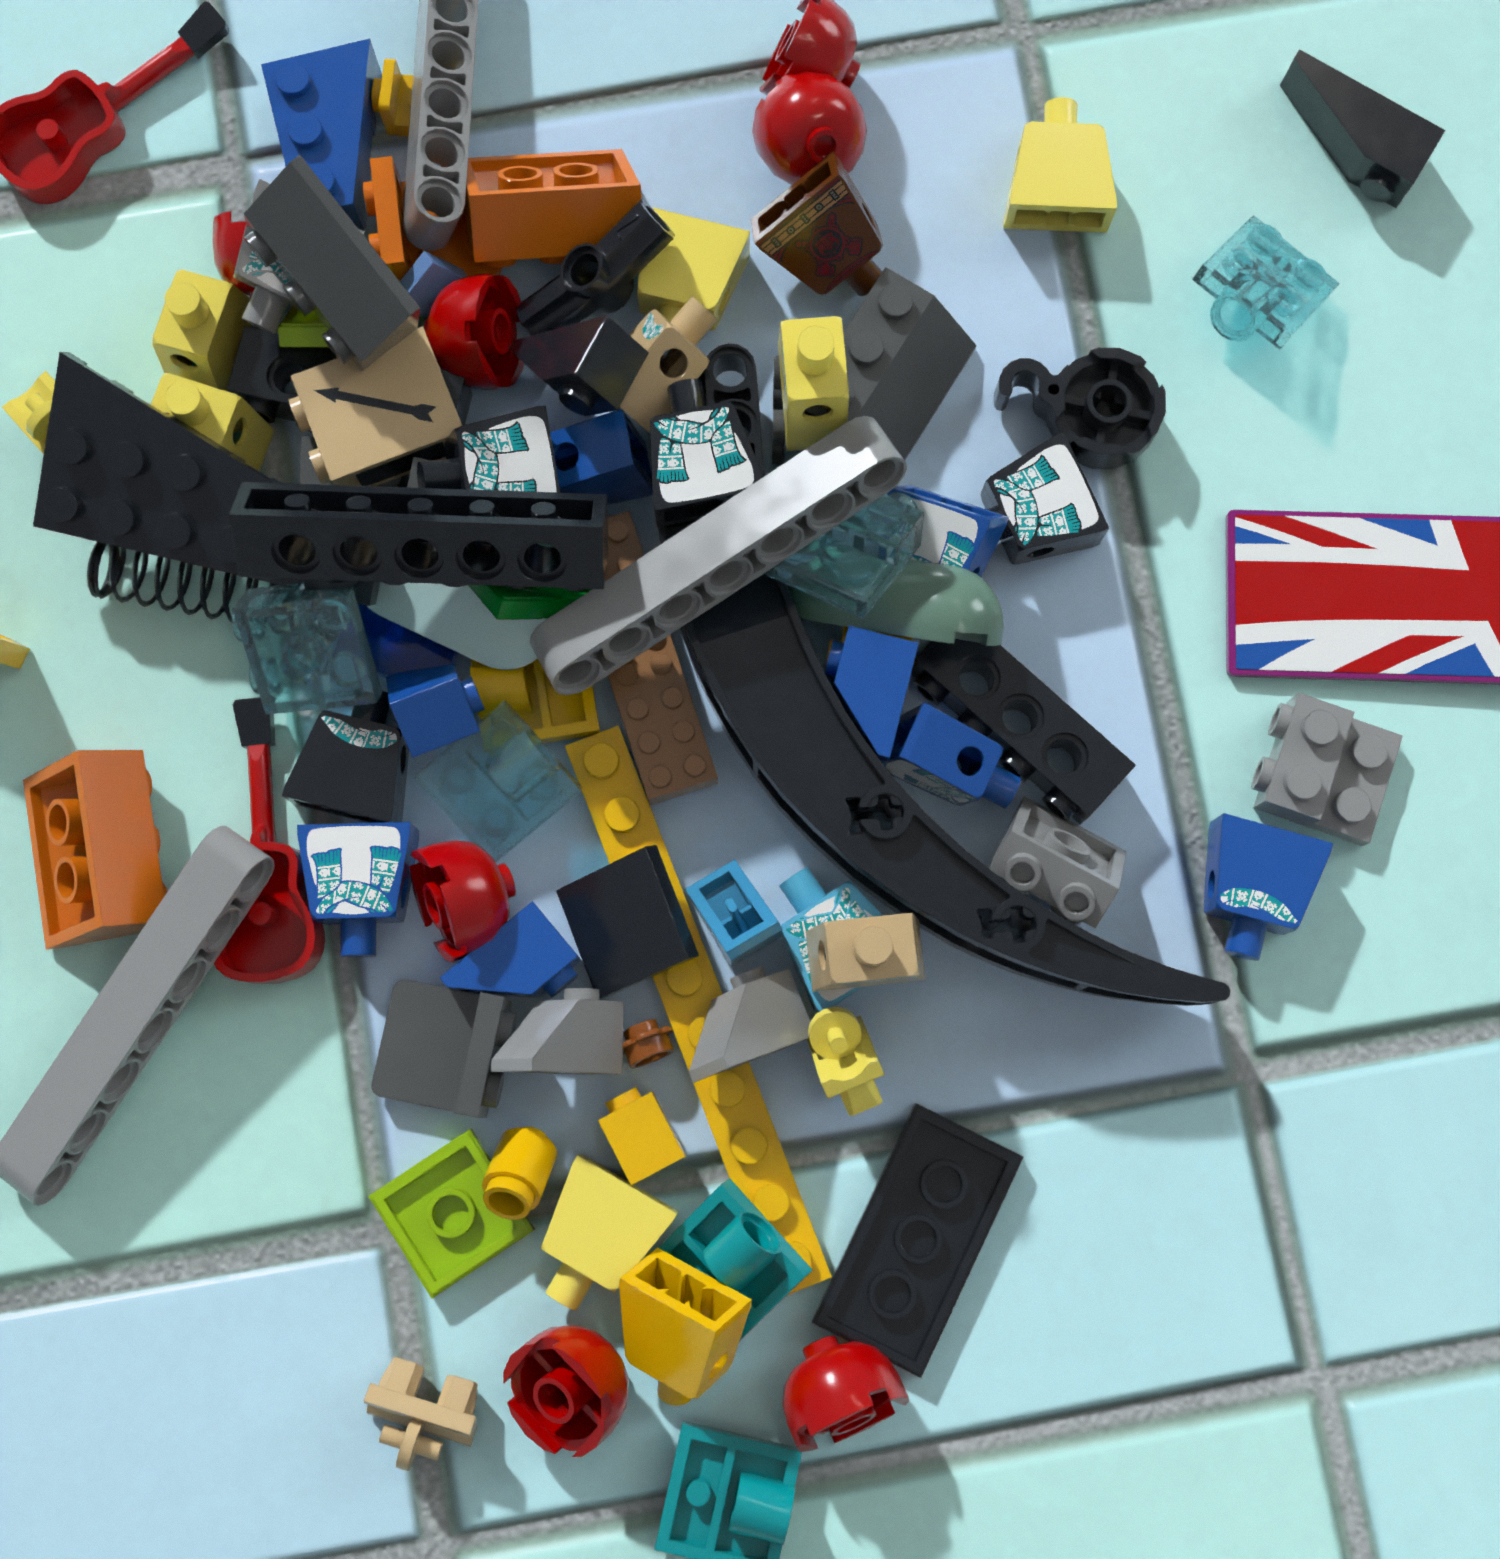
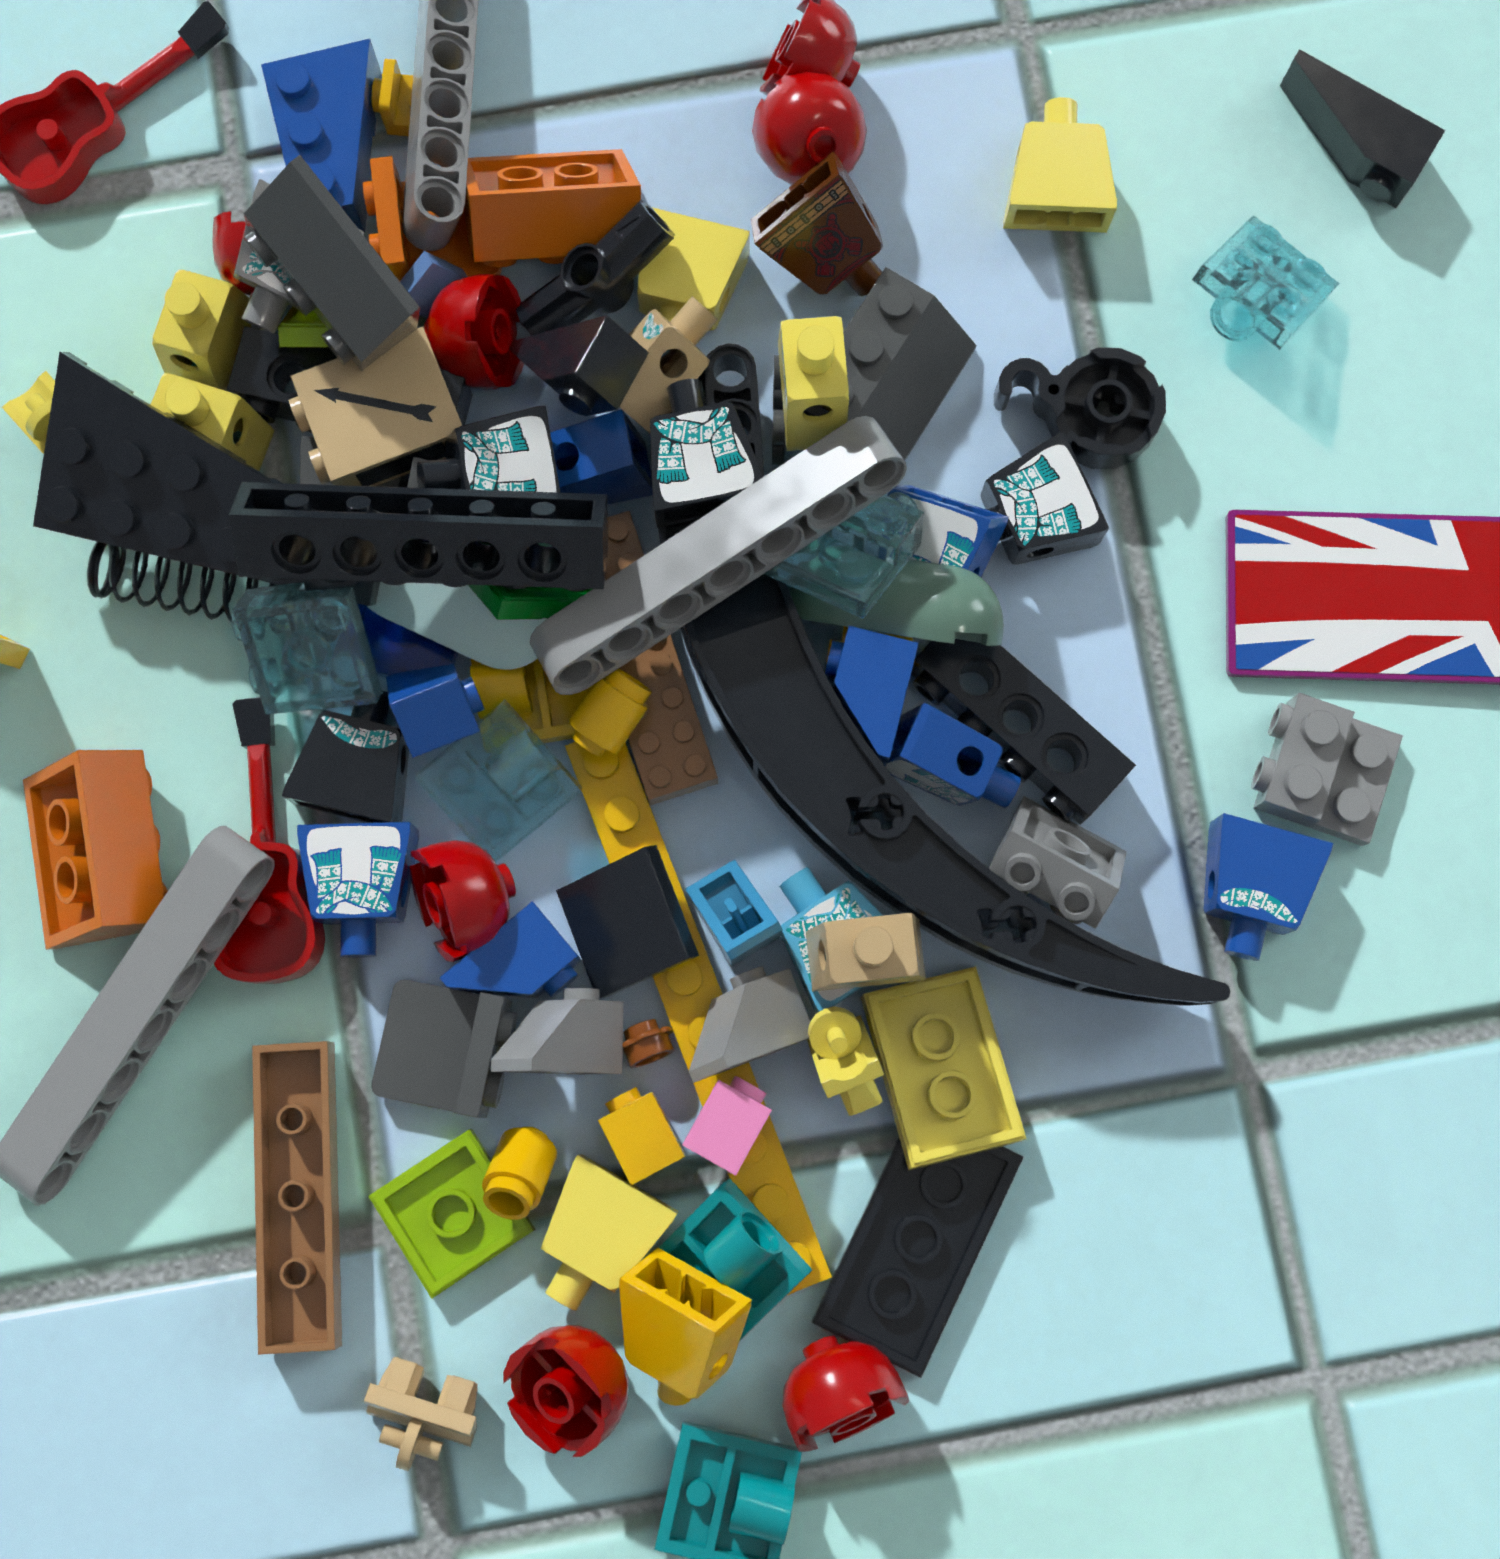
none -> medium nougat piece [252,1041,342,1355]
none -> yellow brick [568,668,652,757]
none -> bright pink brick [682,1076,772,1176]
none -> light yellow tile [861,966,1027,1170]

